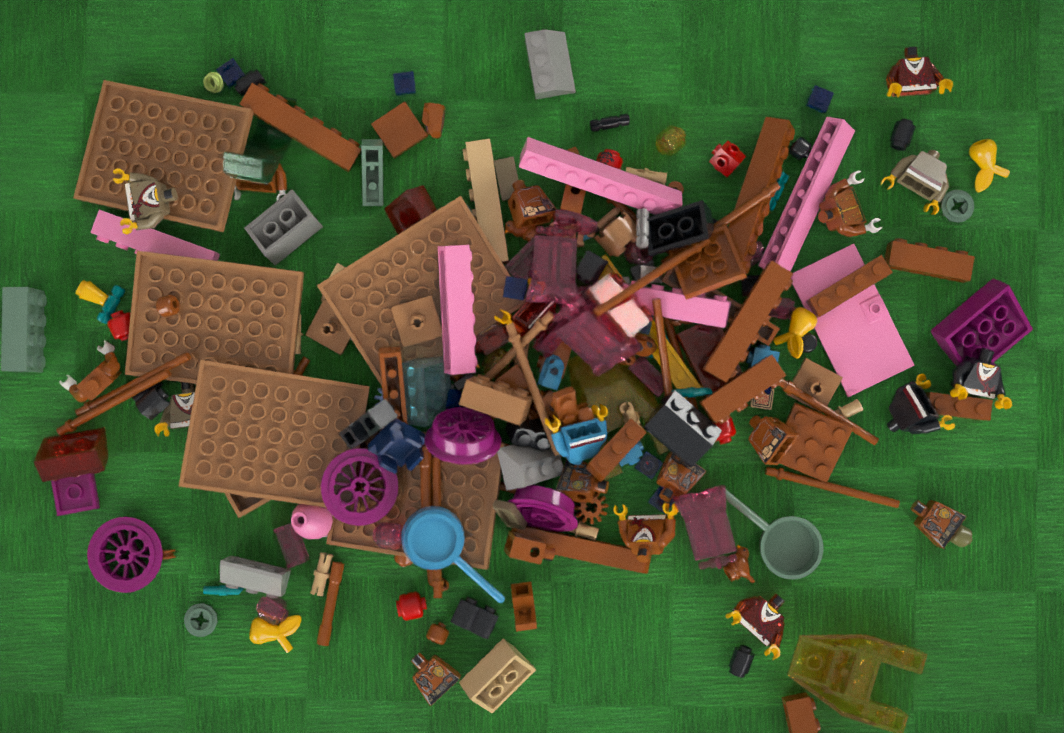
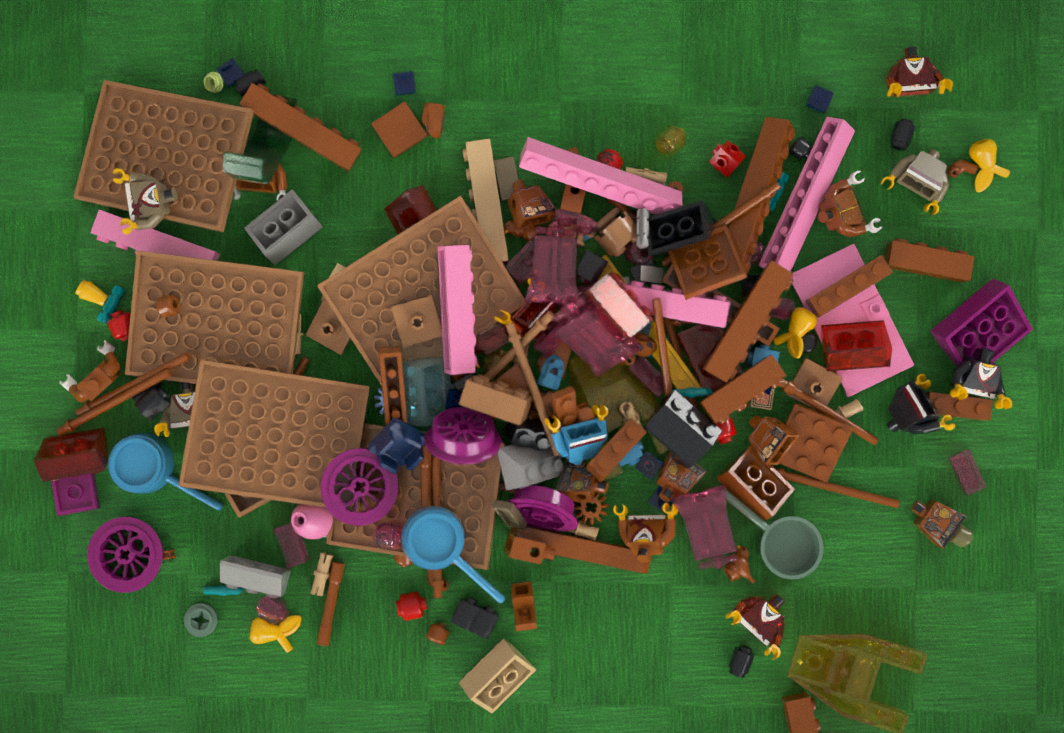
sand green brick [1,287,47,372] -> none
black arch [338,399,398,450] -> none
sand green slope [361,139,383,206] -> none
torso [411,652,461,706] -> none
clear blue plate [502,276,527,301] -> none
light grey slope [525,30,576,100] -> none
black axle [590,113,630,132] -> none
dark orange bar [593,239,710,316] -> none
sand green gear [940,190,974,223] -> none
none -> dark azure piece [108,432,223,510]
none -> dark orange slope [717,445,795,520]
none -> clear red slope [821,320,892,372]
none -> dark orange arm [947,159,978,178]
none -> clear pink plate [948,449,986,495]

